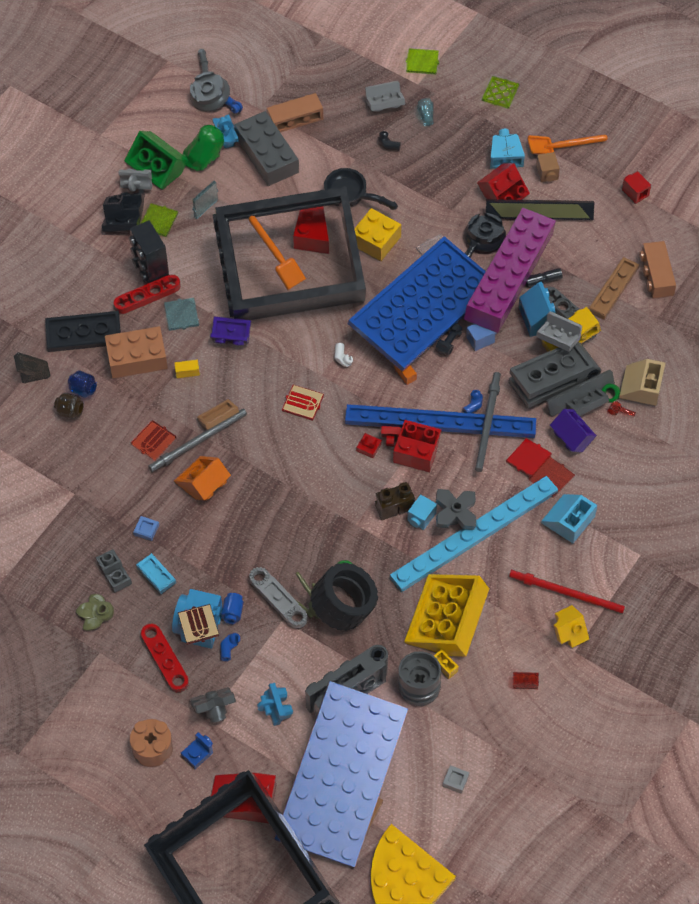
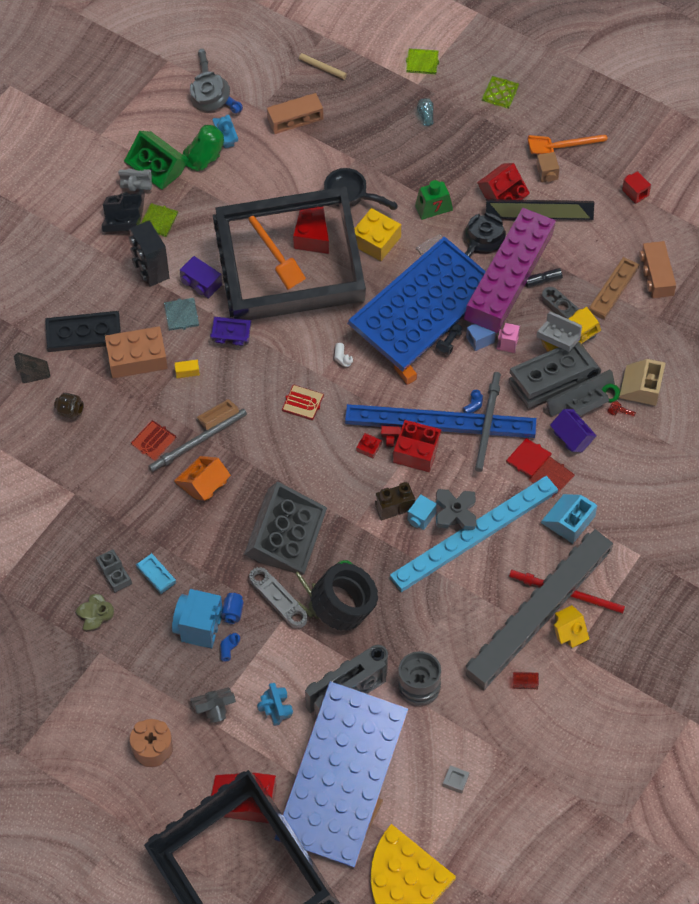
clear blue head [68,370,97,398] -> none
red beam [113,275,181,314] -> none
medium blue tile [133,516,159,541] -> none
red plate [141,624,189,693] -> none
piece [178,604,219,645] -> none
blue bracket [181,732,213,769] -> none
clear light blue piece [192,181,218,219] -> none
dark grey brick [234,111,299,186] -> none
light grey bracket [365,81,405,112] -> none
black arm [378,131,401,151] -> none
yellow slope [404,574,489,657] -> none
yellow piece [434,649,459,679] -> none
medium azure torso [490,128,525,169] -> none
dark azure slope [519,282,555,337] -> none
none -> dark purple brick [180,256,223,299]
none -> dark grey slope [244,481,327,575]
none -> tan bar [299,53,347,79]
none -> green torso [415,180,453,220]
none -> dark grey brick [466,529,613,690]
none -> bright pink brick [497,323,520,353]

